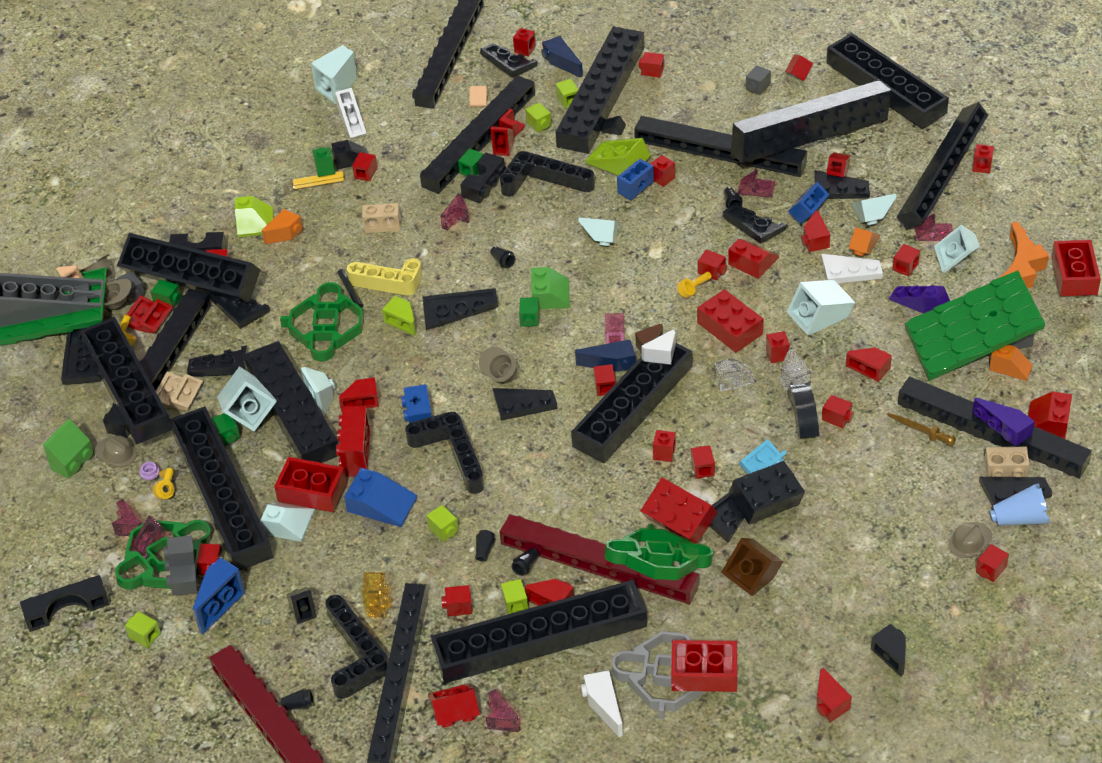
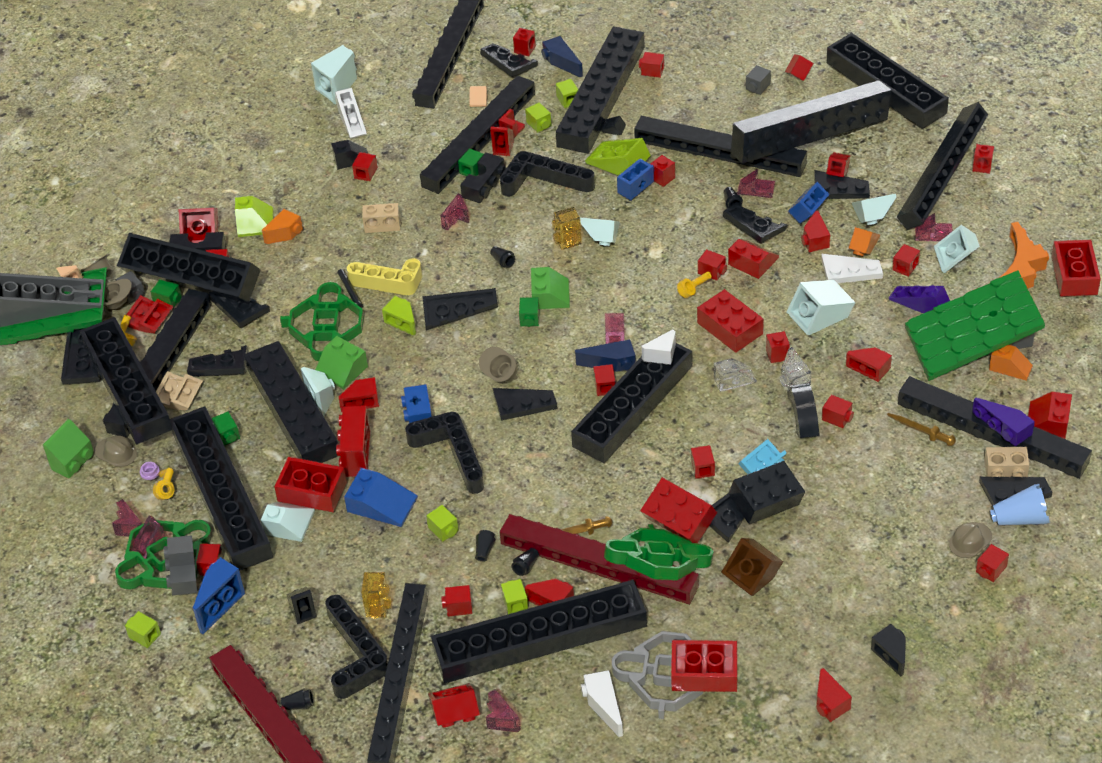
black arch [20,575,110,632] -> none
light aqua slope [217,366,277,431] -> none
yellow axle [293,171,344,189] -> none
green slope [312,145,335,177] -> none
reddish brown slope [635,324,663,354] -> none
red brick [653,430,676,462] -> none
none -> slope [178,207,218,243]
none -> bright green slope [315,336,368,390]
none -> clear yellow brick [552,207,582,250]
none -> pearl gold sword [561,516,612,535]

